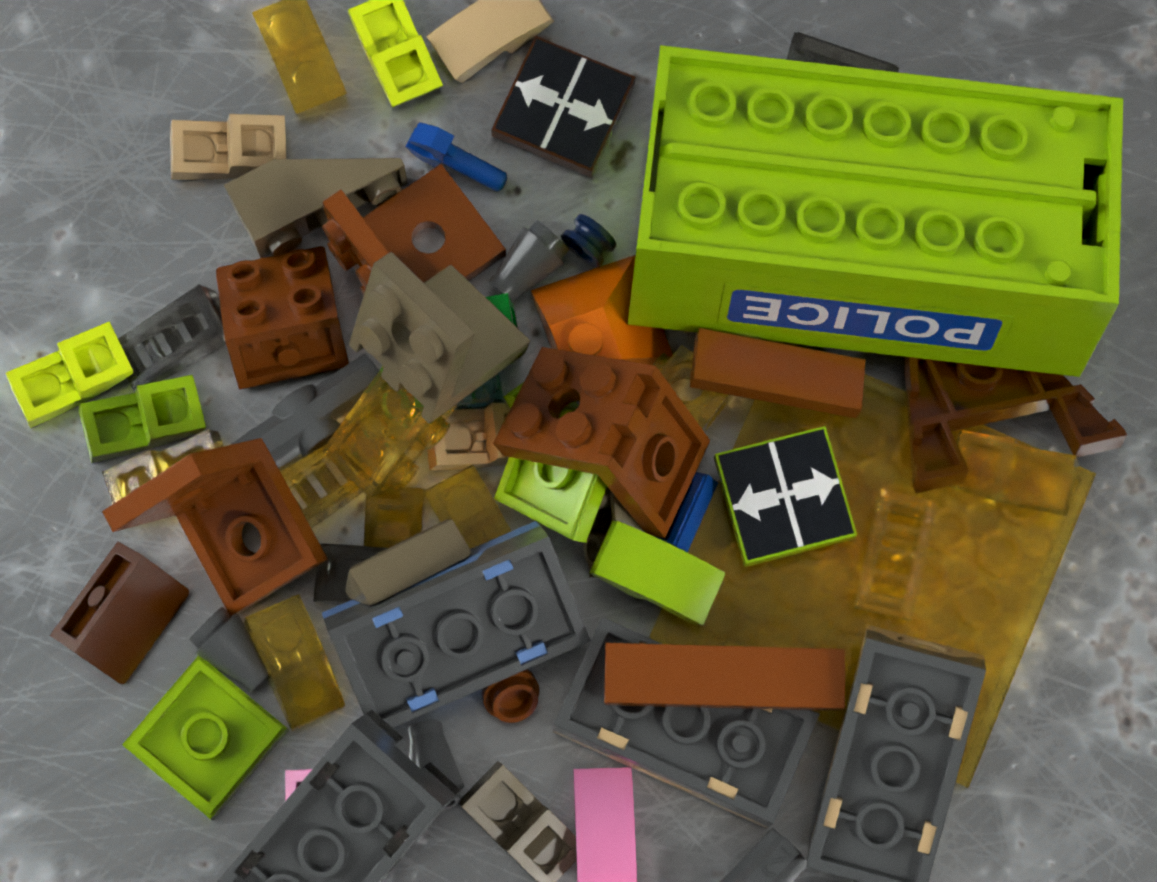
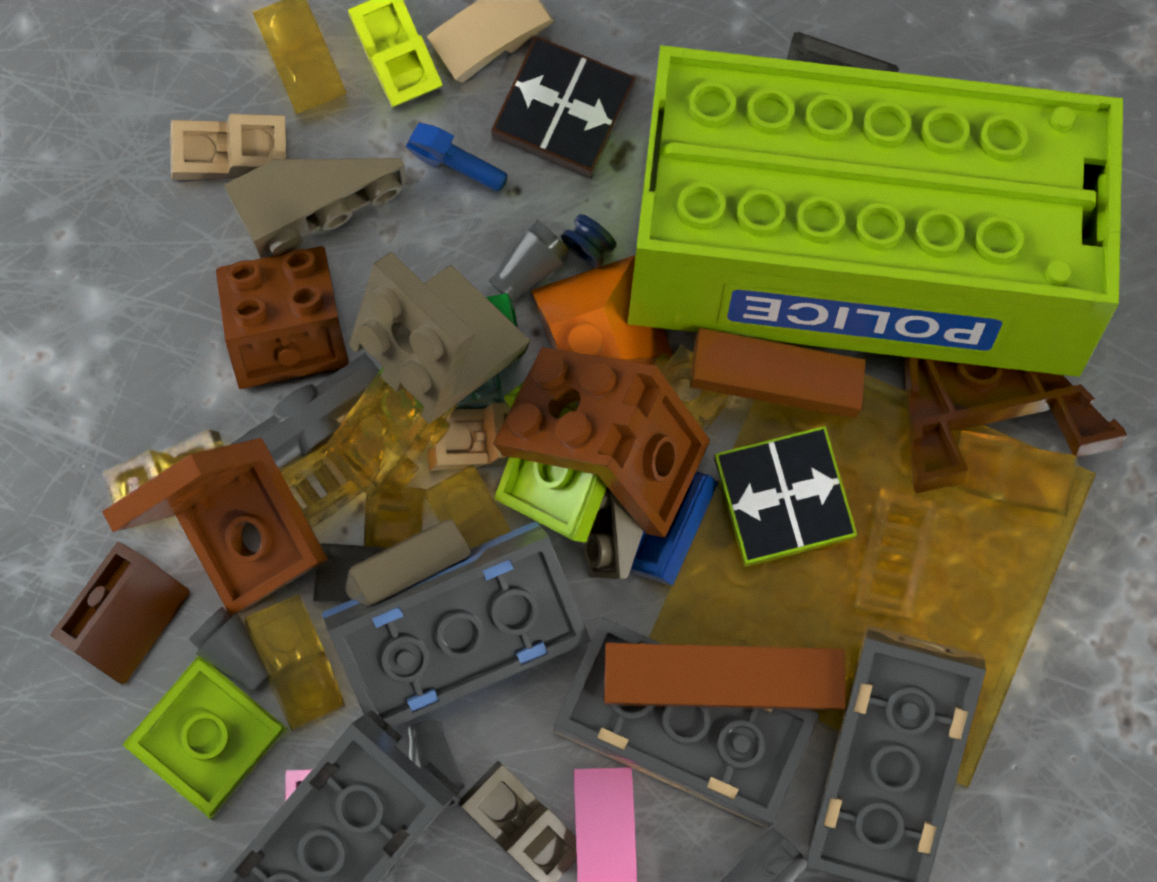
neon yellow slope [5,321,133,428] -> none
lime slope [78,375,206,463] -> none
clear smoke slope [118,284,226,392] -> none
dark orange bracket [322,164,506,296] -> none
dark orange plate [481,669,540,723] -> none
lime slope [589,521,726,626] -> none

